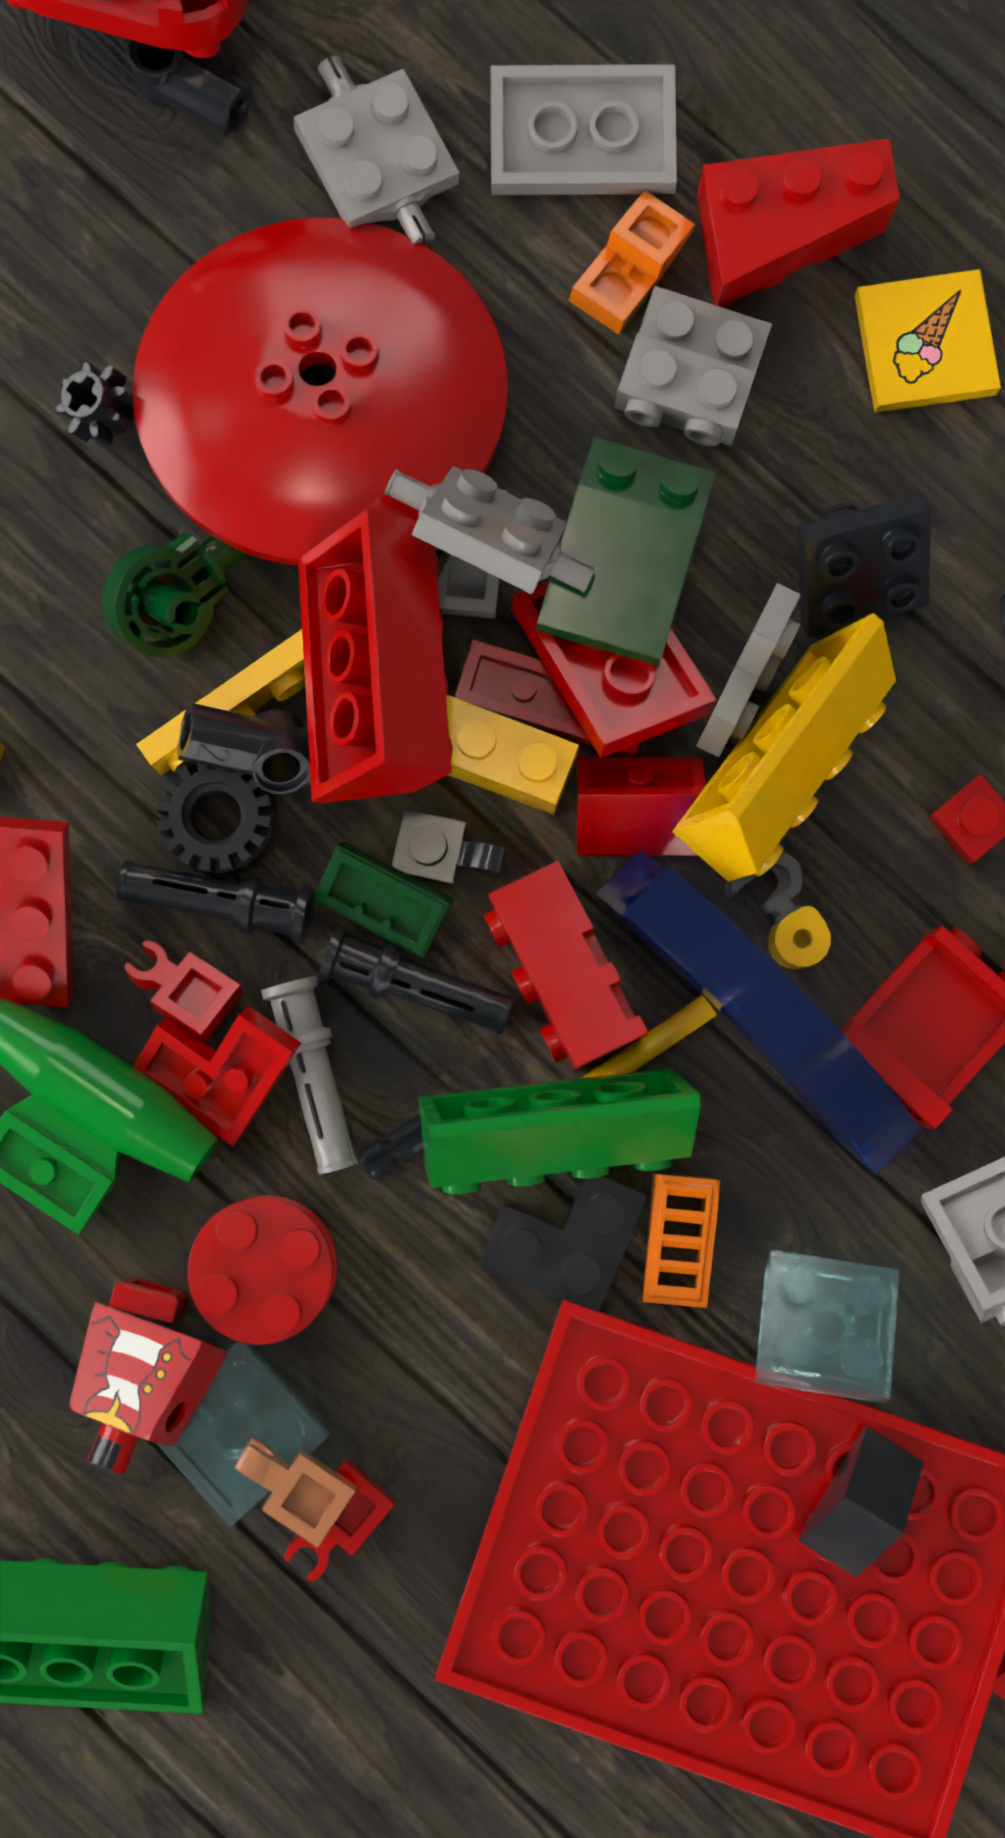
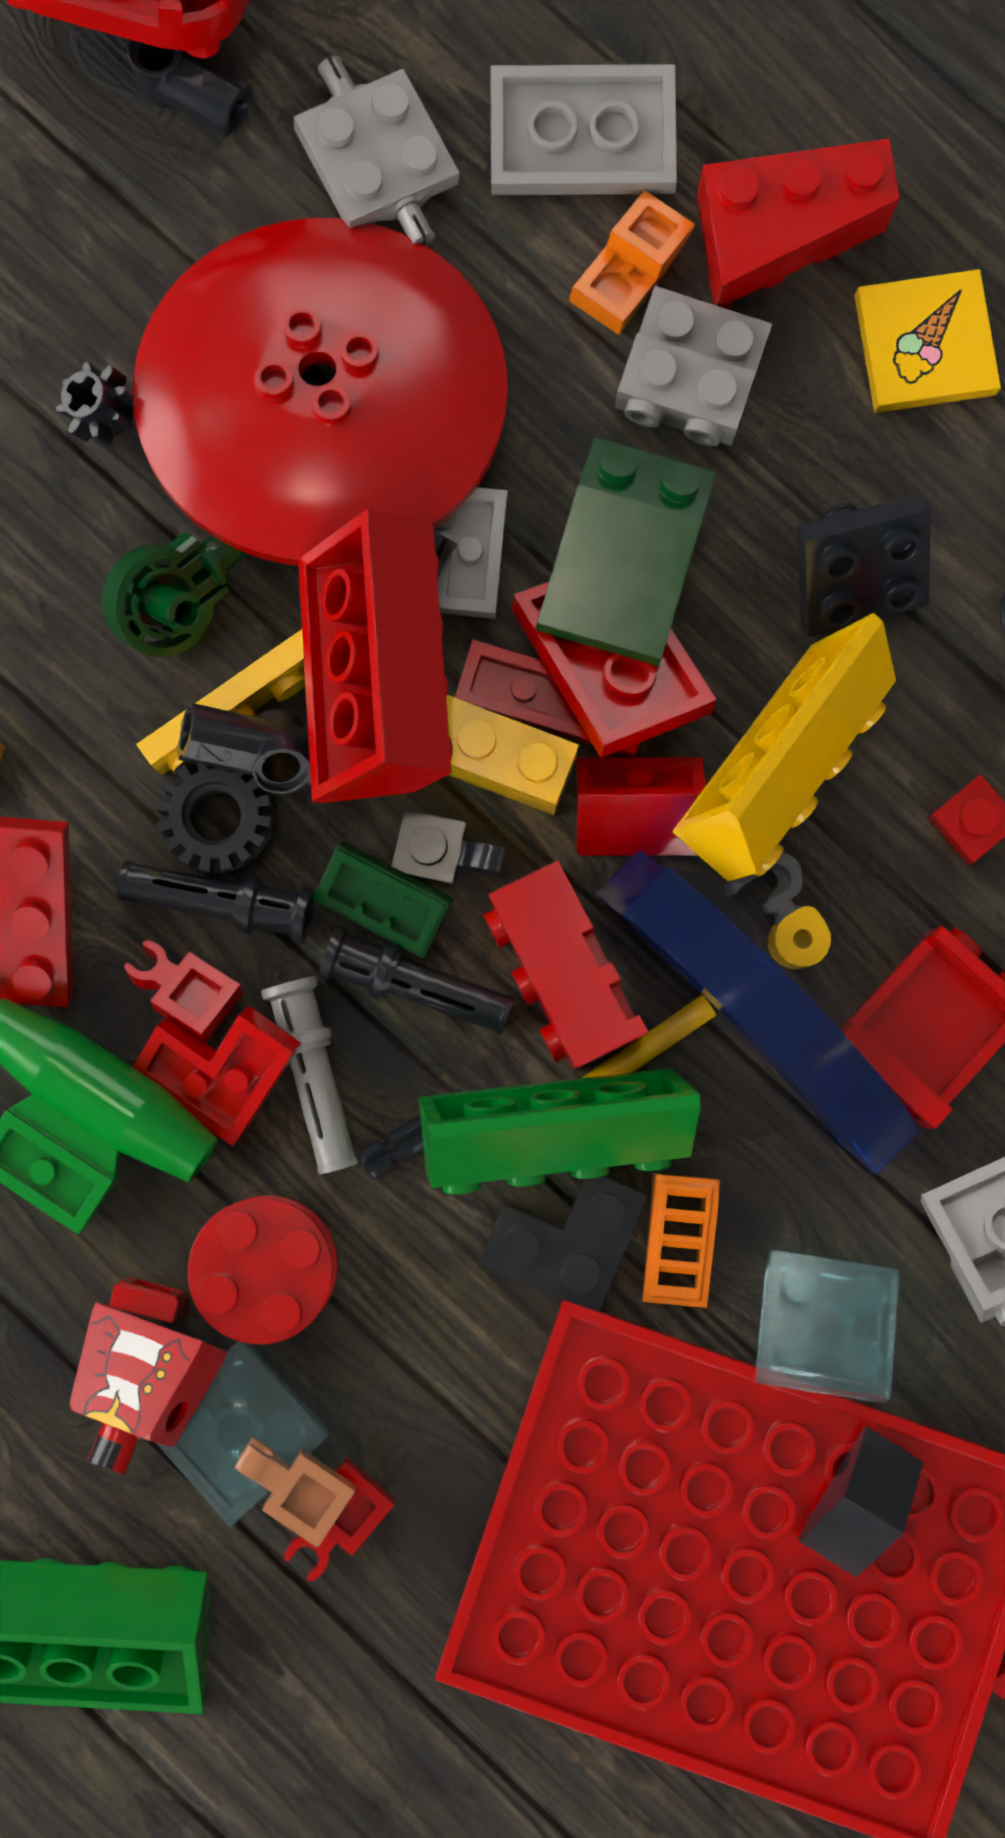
light grey plate [384,466,596,594] -> none
light grey plate [696,583,801,757] -> none

